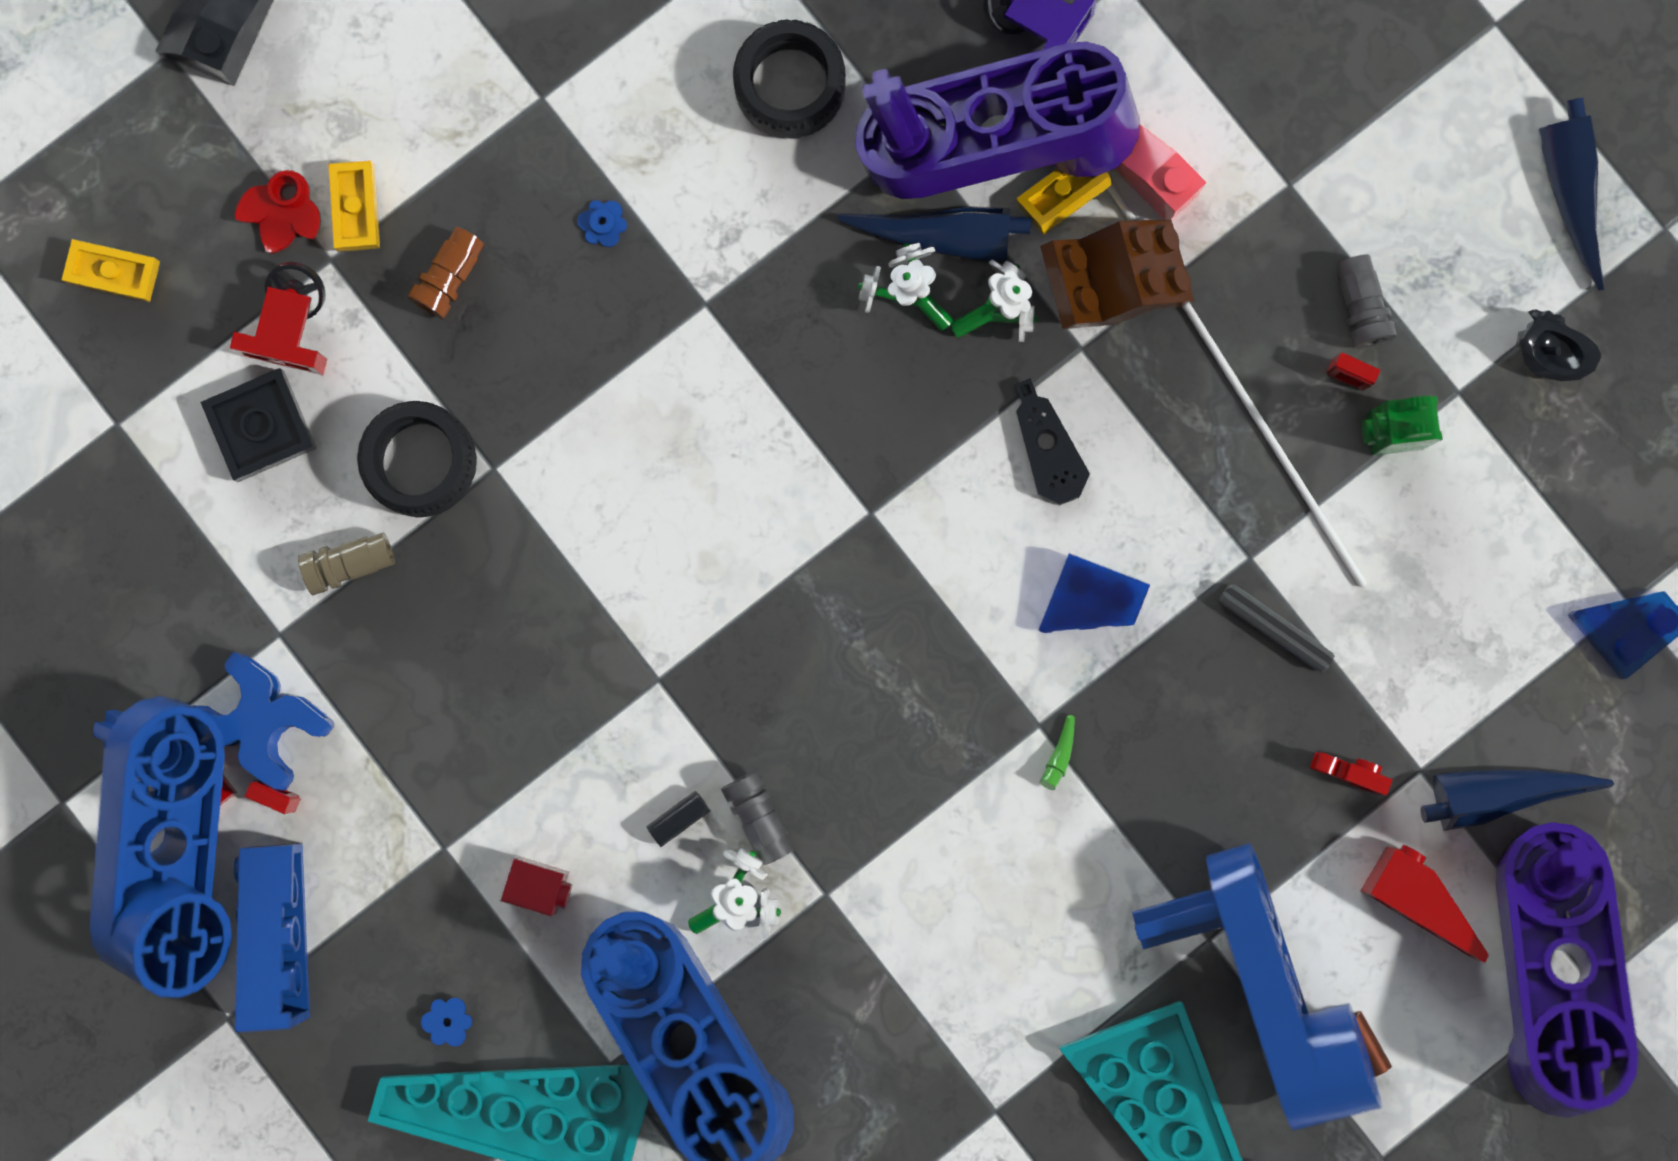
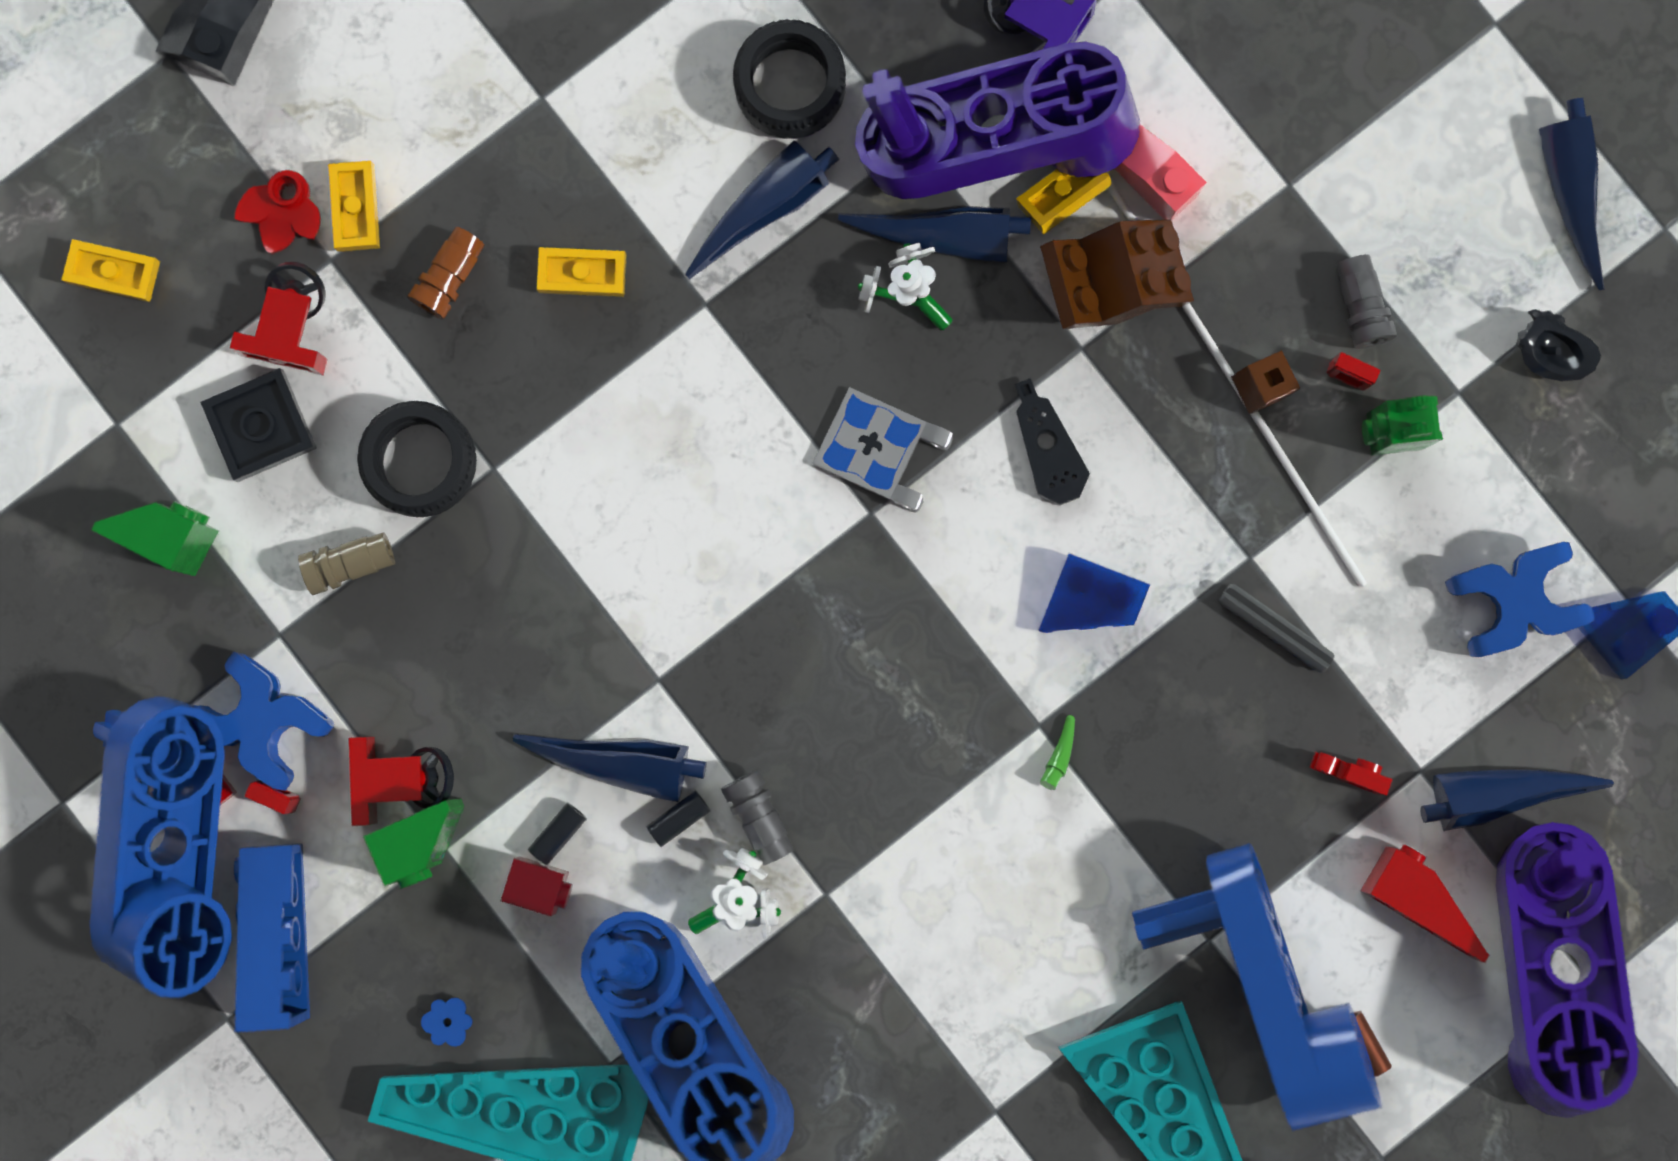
blue plant [578,200,627,248] -> none
white plant [951,260,1038,342] -> none
none -> green slope [91,501,219,576]
none -> red piece [348,737,454,826]
none -> green slope [363,798,464,889]
none -> dark blue piece [513,734,707,802]
none -> black axle [528,802,587,866]
none -> yellow plate [537,247,626,297]
none -> dark blue piece [685,140,840,280]
none -> light grey flag [813,387,953,513]
none -> reddish brown piece [1231,350,1300,414]
none -> blue piece [1445,542,1595,657]

